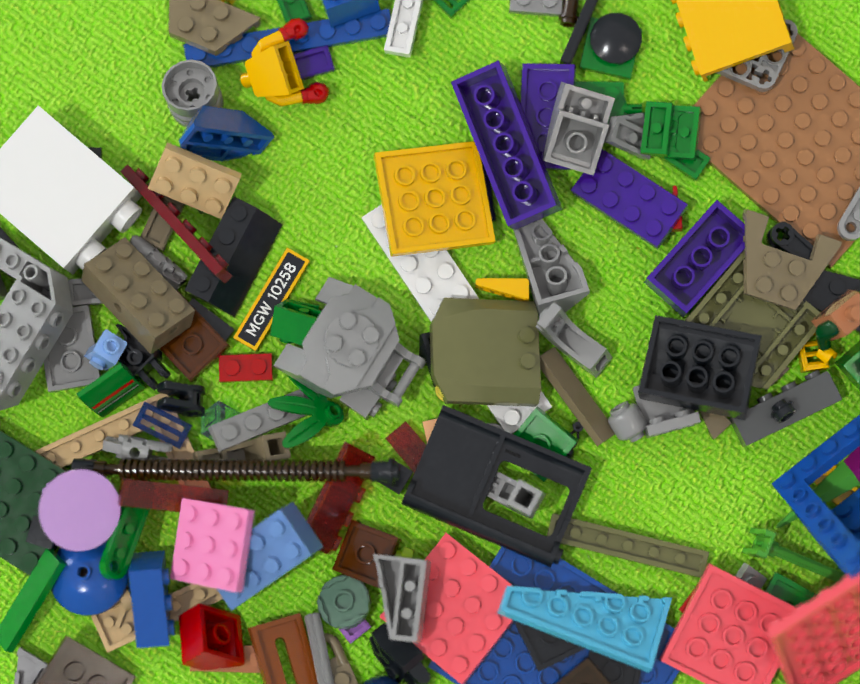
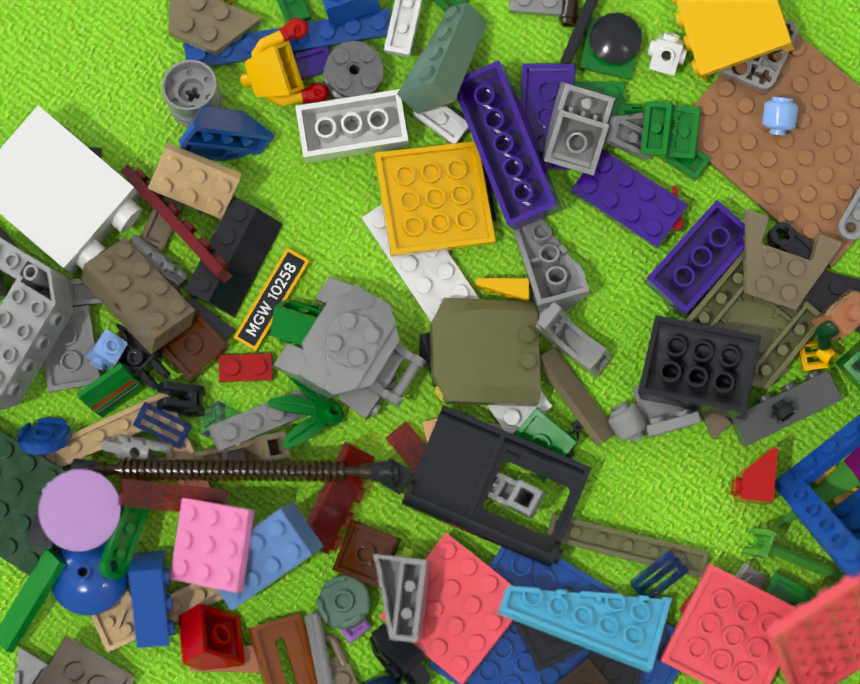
none -> blue tile [17,417,72,455]
none -> white brick [295,89,409,163]
none -> flat silver wheel [323,41,383,99]
none -> sand green wedge [397,2,487,114]
none -> white plate [413,105,469,144]
none -> clear blue tile [630,549,689,598]
none -> white brick [647,32,687,76]
none -> red slope [730,448,778,505]
none -> light blue head [762,96,799,135]

